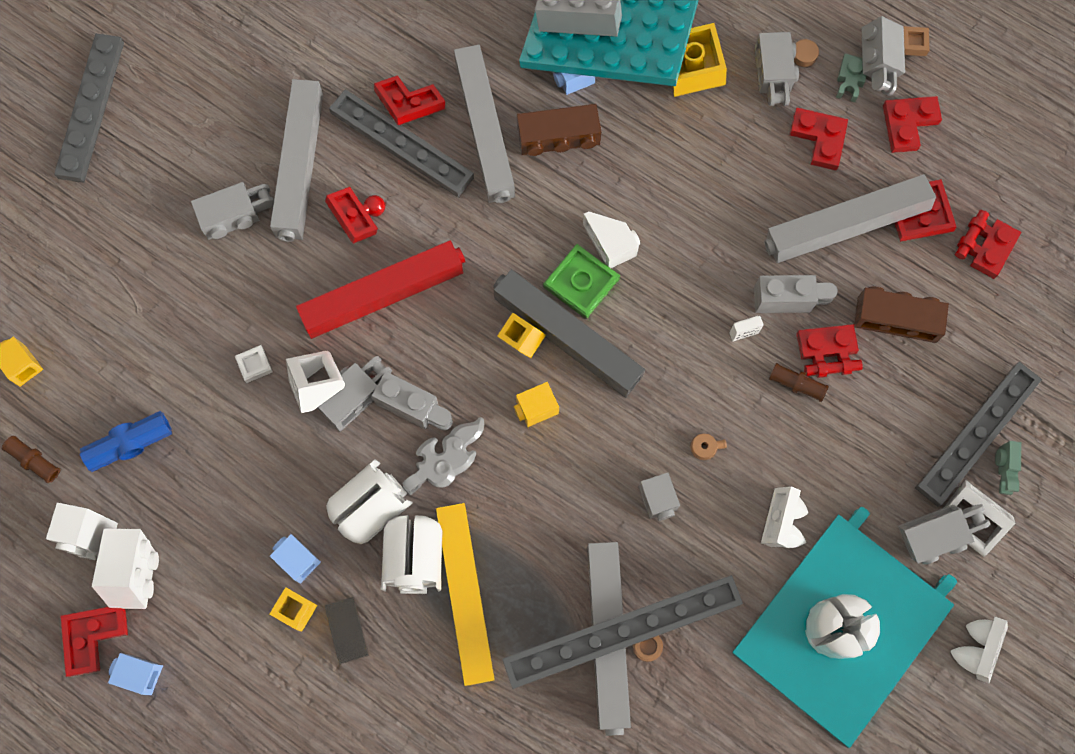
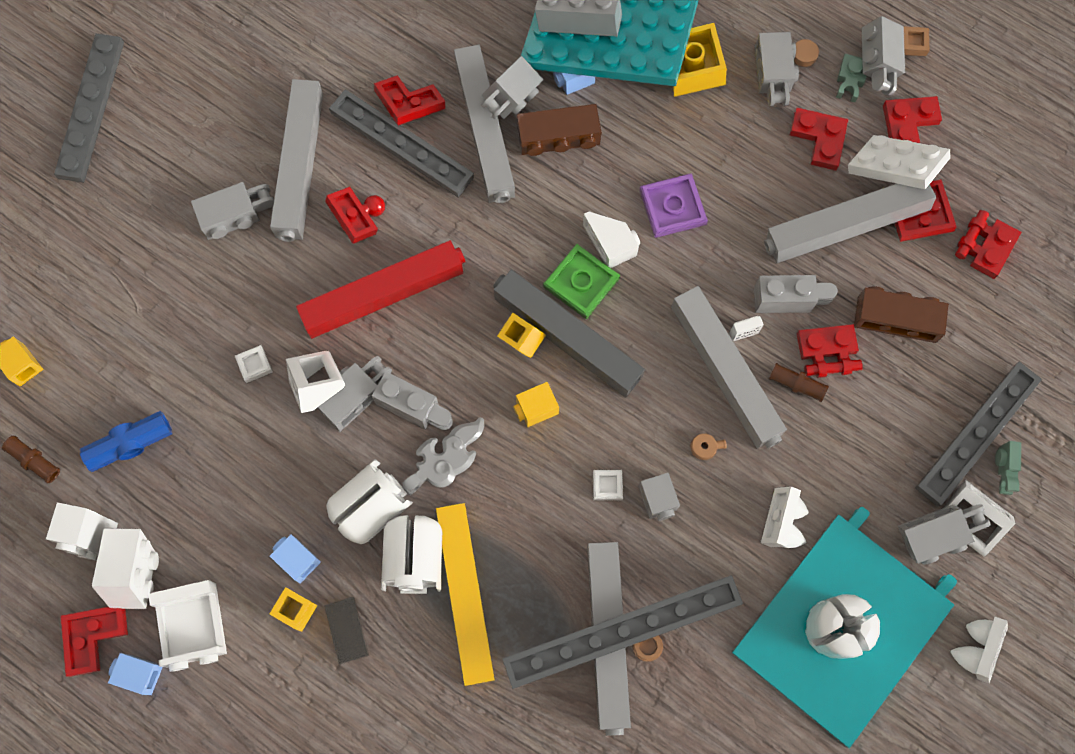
none -> white panel [149,580,227,672]
none -> light grey brick [481,56,543,119]
none -> white tile [593,470,623,500]
none -> medium lavender tile [640,173,708,238]
none -> light grey brick [671,286,787,449]
none -> white plate [848,135,950,189]

